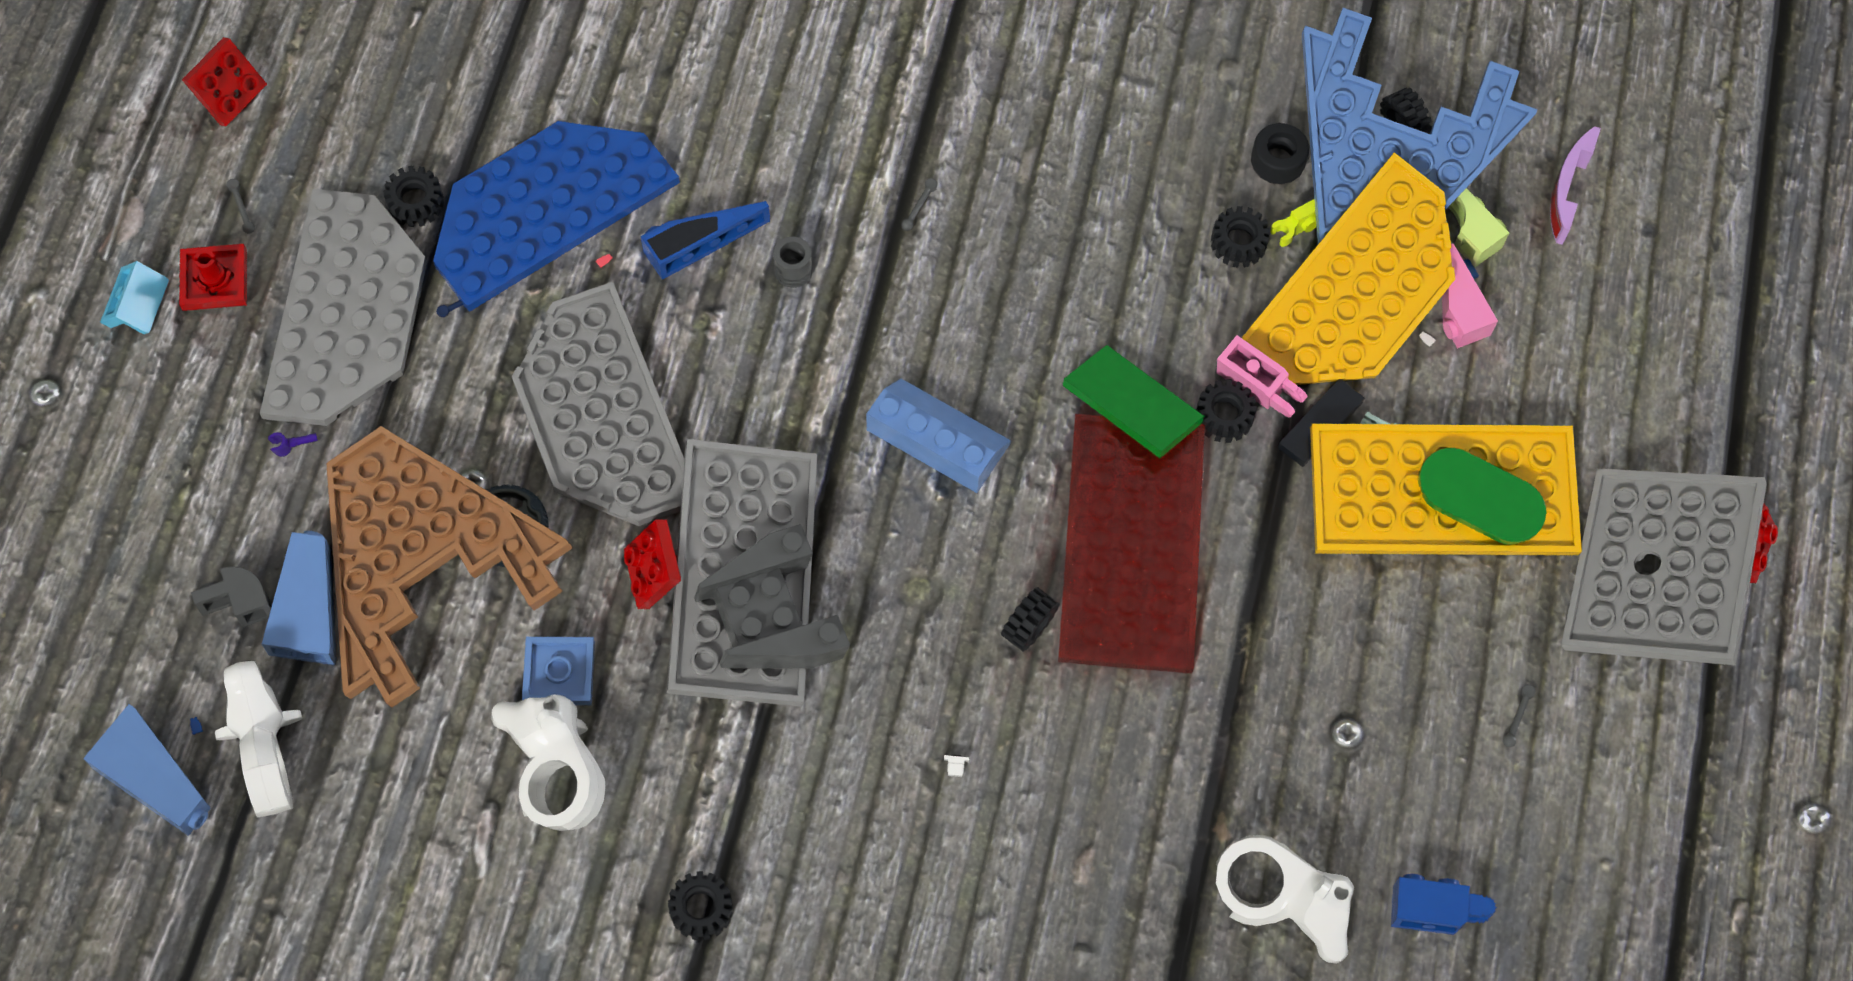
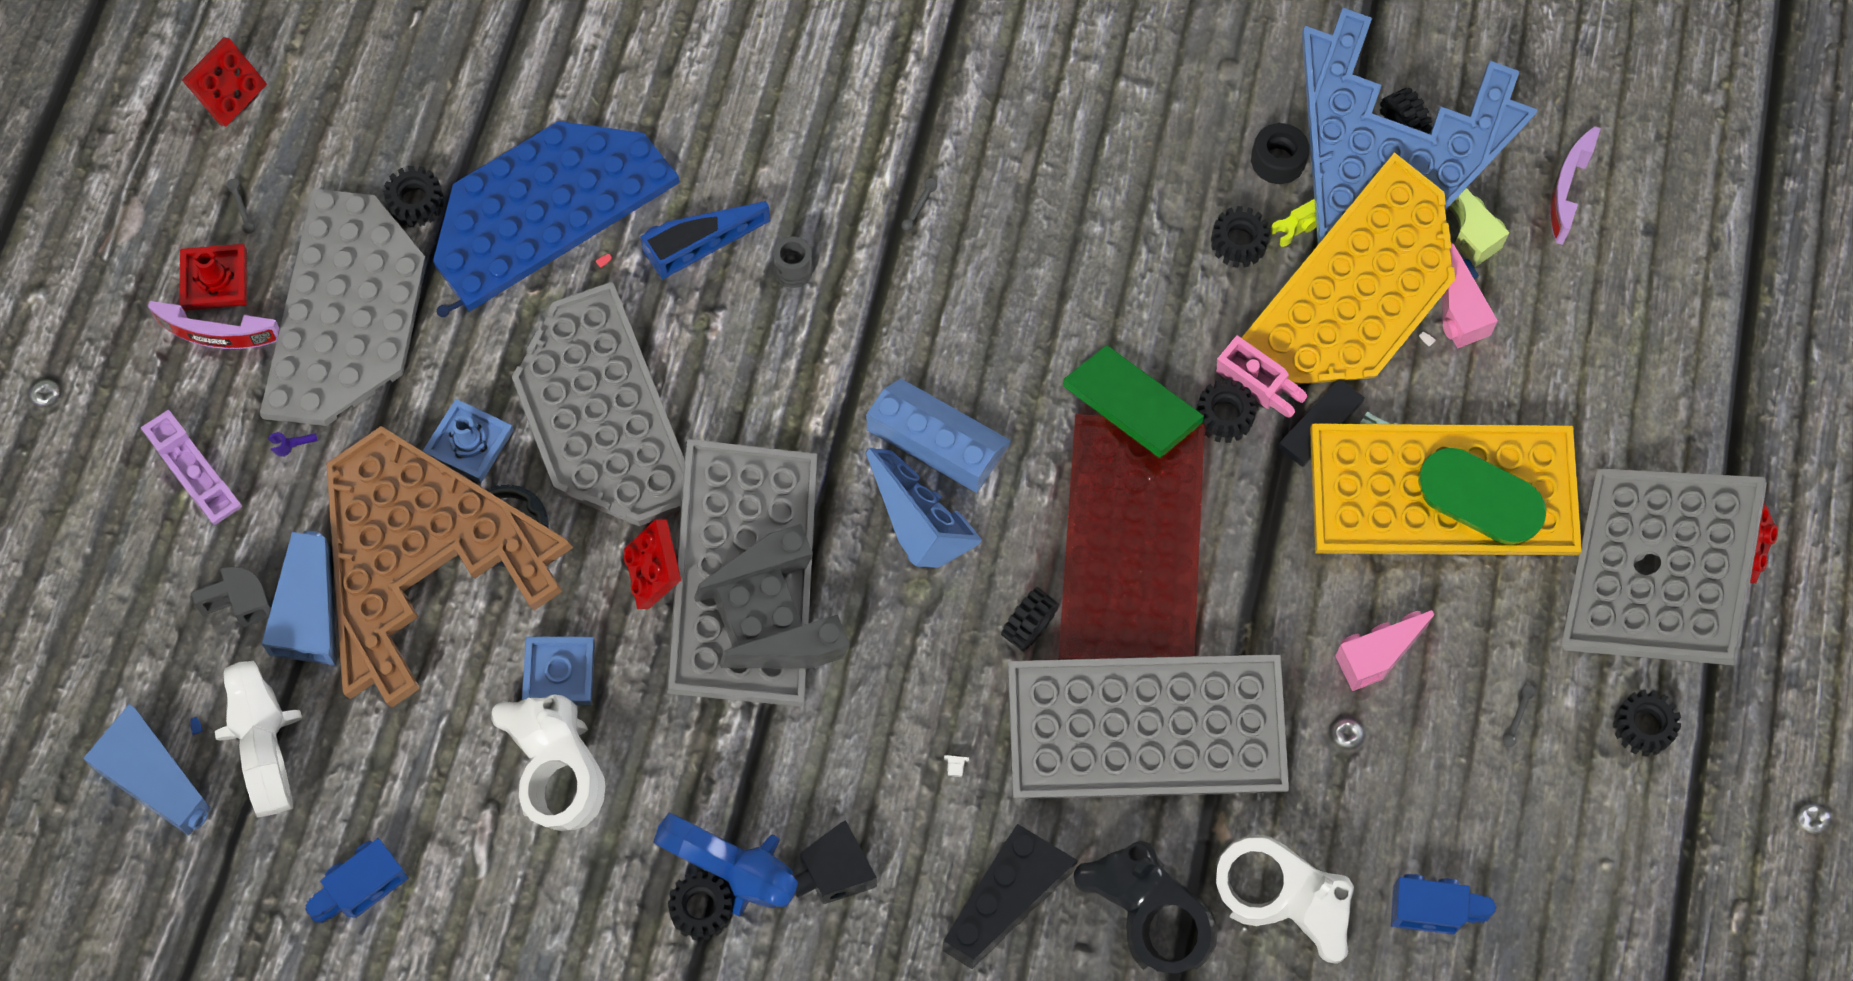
medium azure panel [100,261,169,334] -> none
none -> lavender slope [141,409,242,526]
none -> lavender slope [148,301,280,349]
none -> blue hinge [305,838,409,924]
none -> medium blue plate [423,399,514,484]
none -> blue animal [653,812,798,917]
none -> black torso [794,820,877,904]
none -> medium blue wedge [866,448,982,568]
none -> black wedge [942,824,1078,969]
none -> light grey plate [1008,655,1289,799]
none -> black animal [1073,840,1218,974]
none -> bright pink slope [1335,610,1434,691]
none -> black tyre [1613,690,1681,756]

